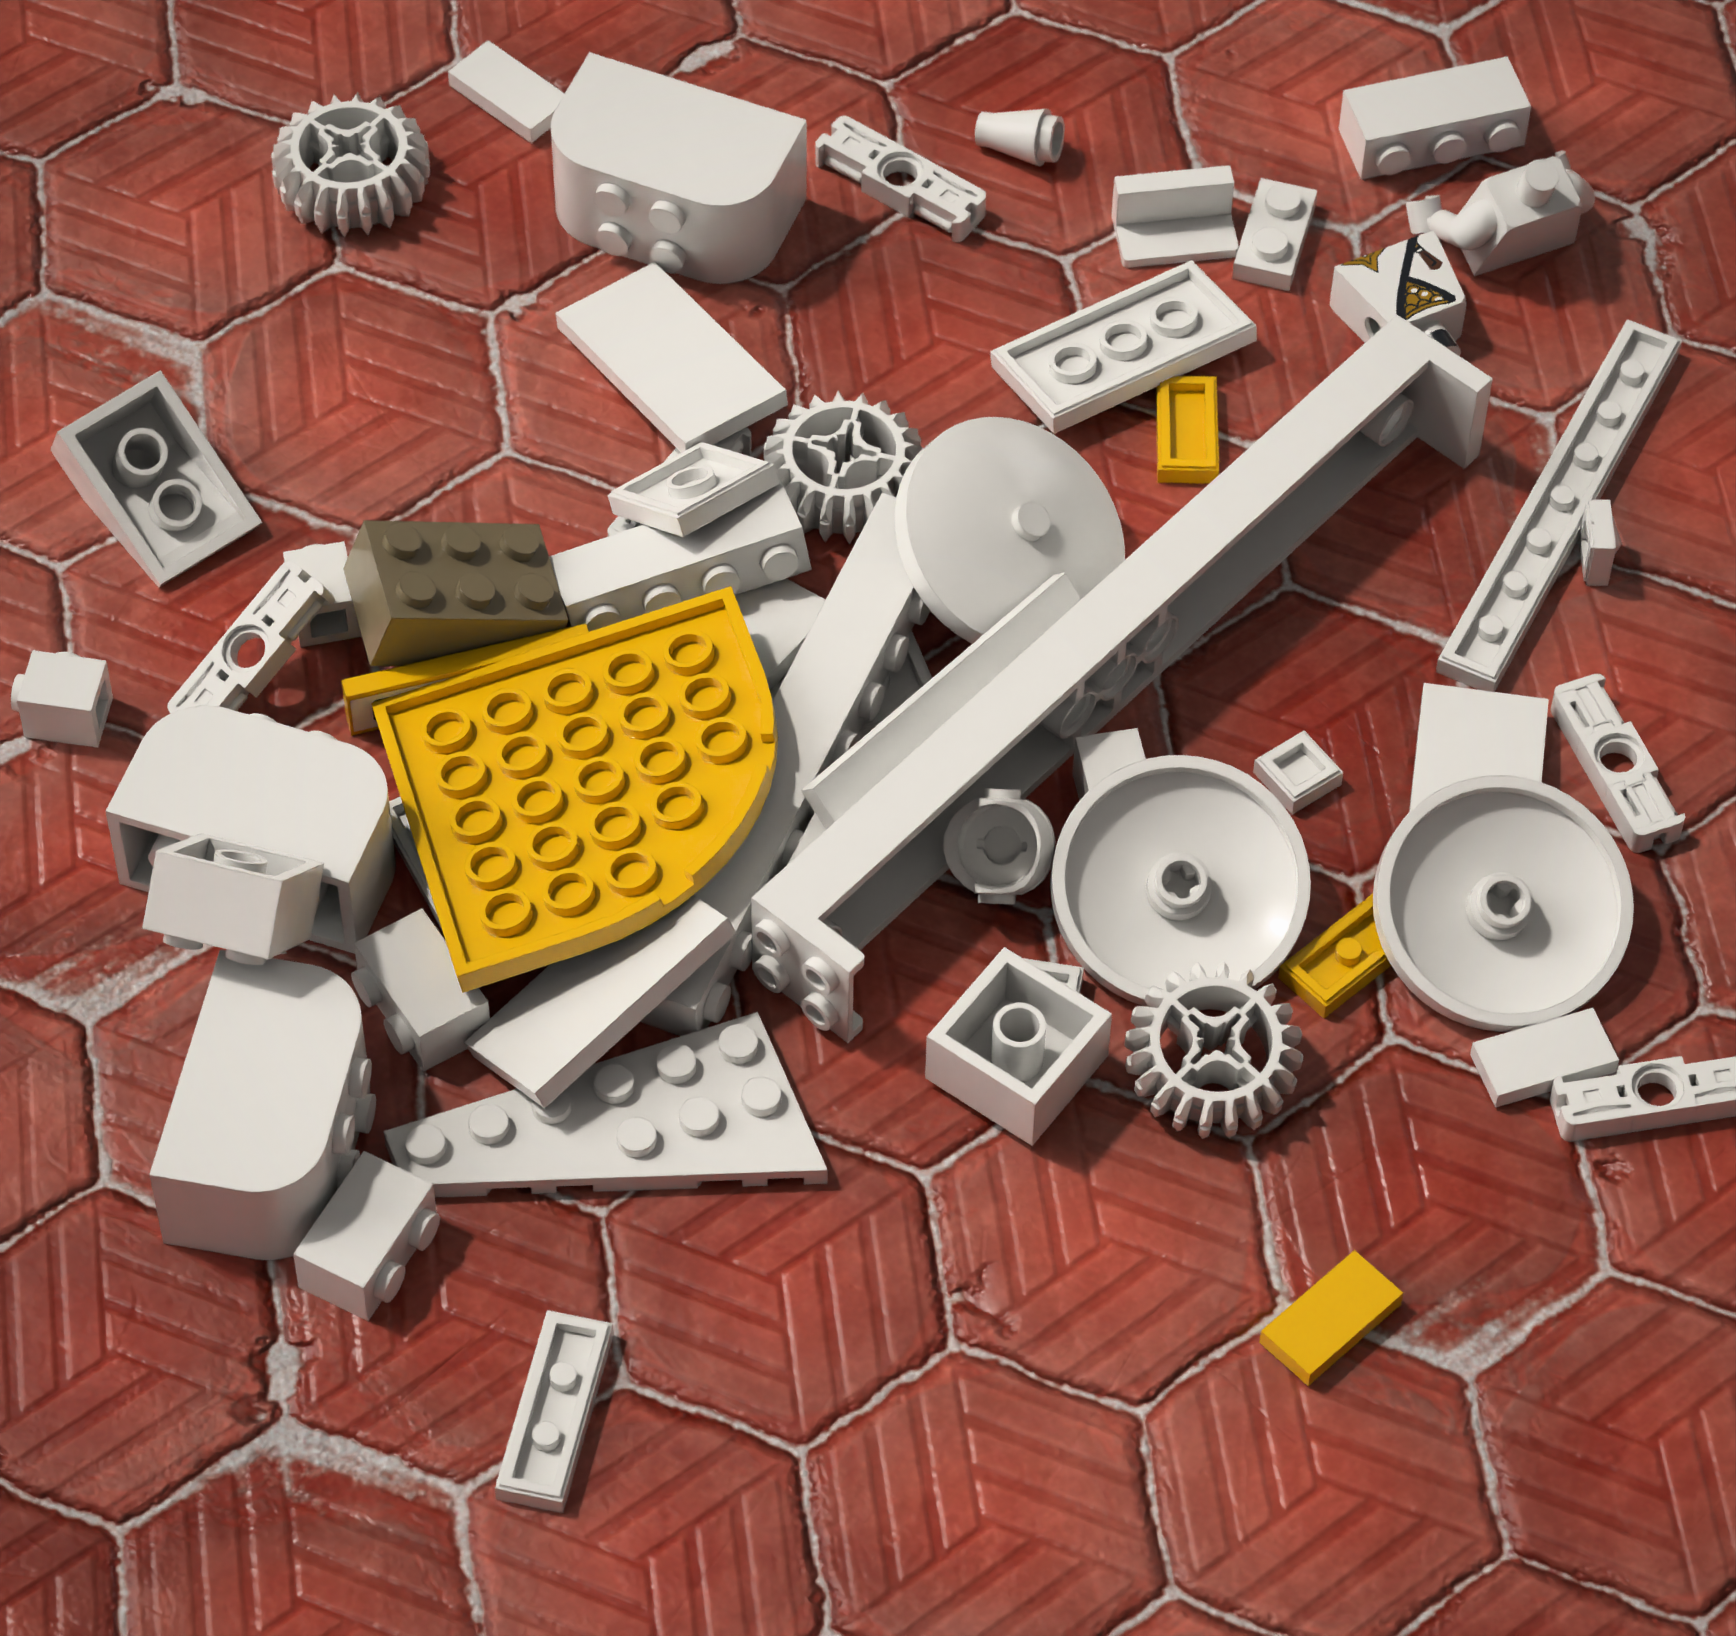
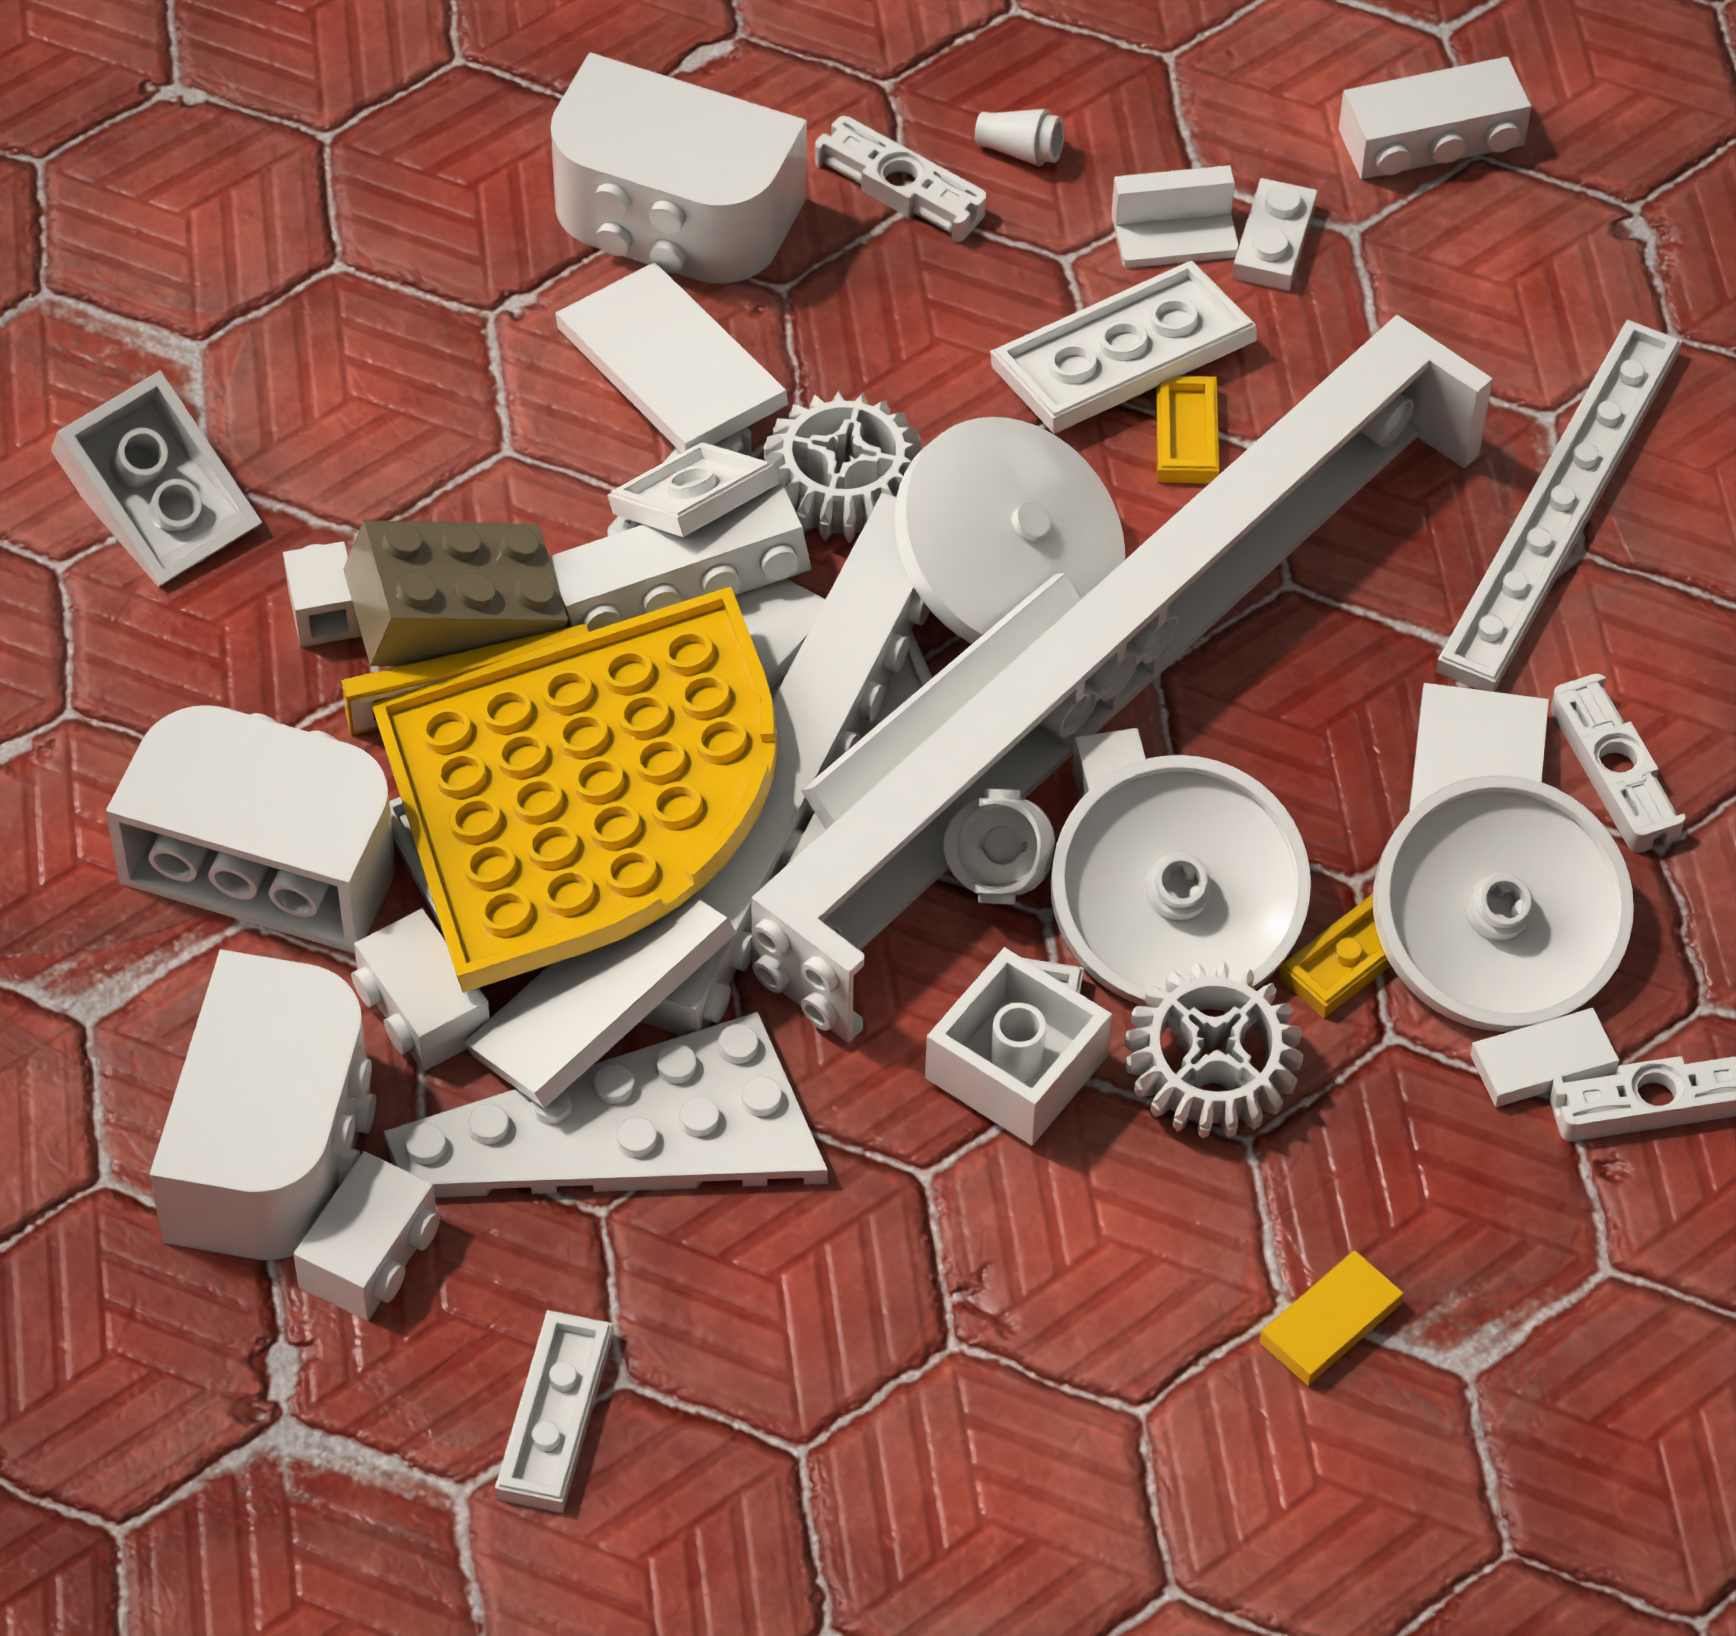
white brick [11,650,113,748] -> none
white brick [142,833,324,965] -> none
white piece [167,561,335,713] -> none
white gear [271,92,430,237] -> none
white tile [448,40,565,143] -> none
white tile [1253,730,1343,815] -> none
white torso [1329,230,1466,356] -> none
white torso [1406,151,1595,276] -> none
white tile [1579,500,1623,586] -> none

